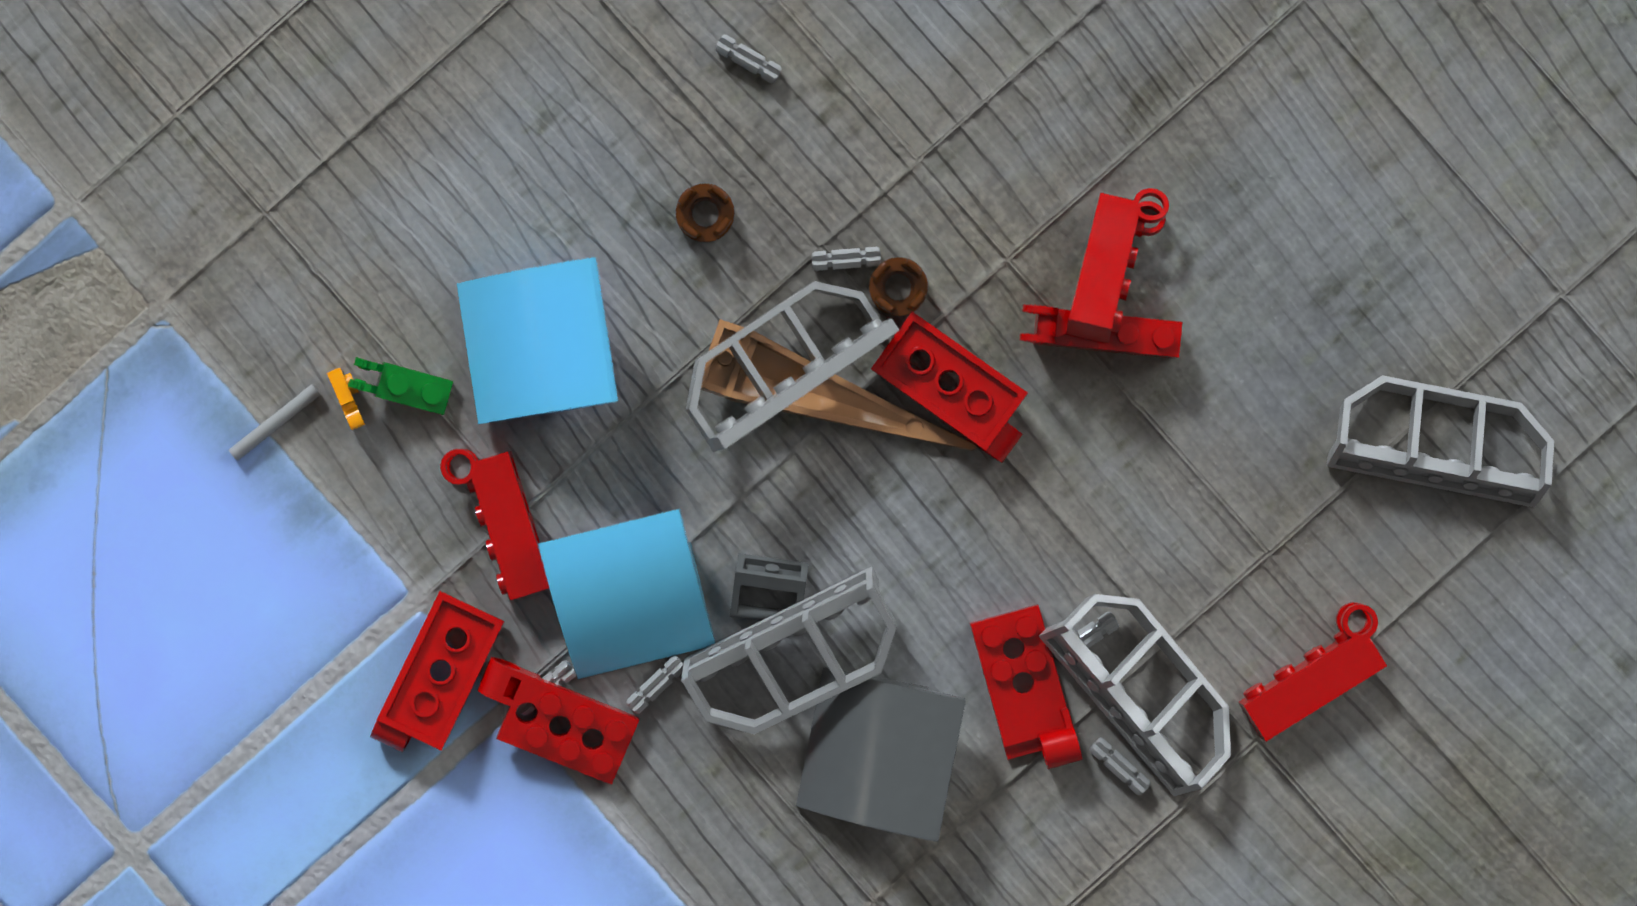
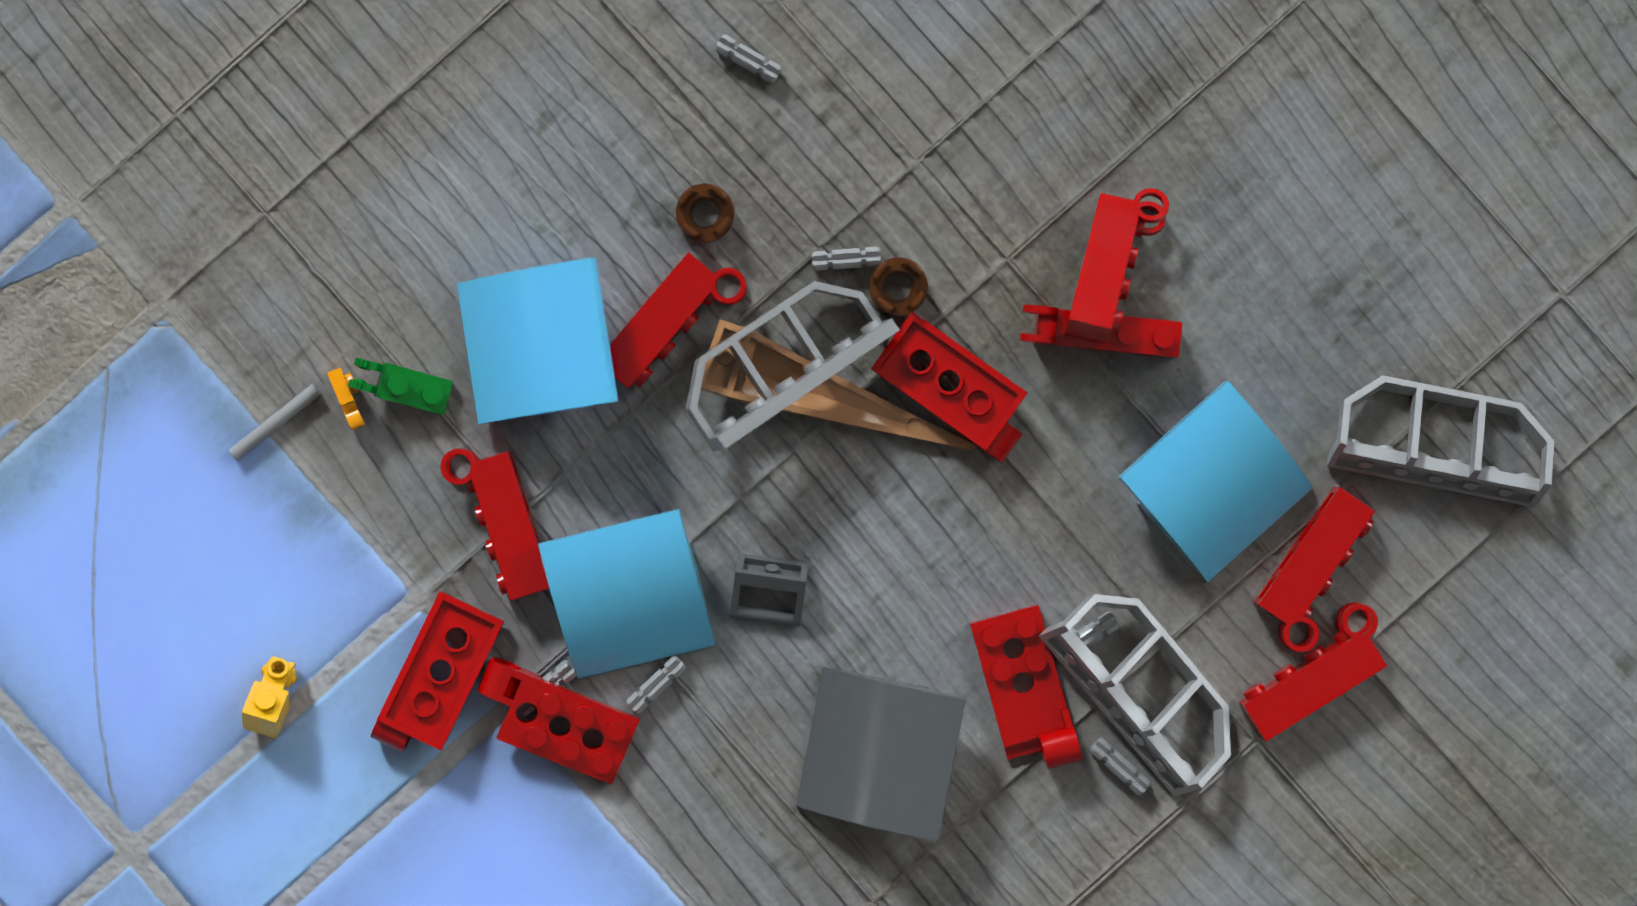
light grey plate [681,567,896,735] -> none
none -> yellow brick [242,656,298,739]
none -> red hinge [610,252,747,389]
none -> medium azure slope [1117,381,1313,582]
none -> red hinge [1253,487,1375,652]

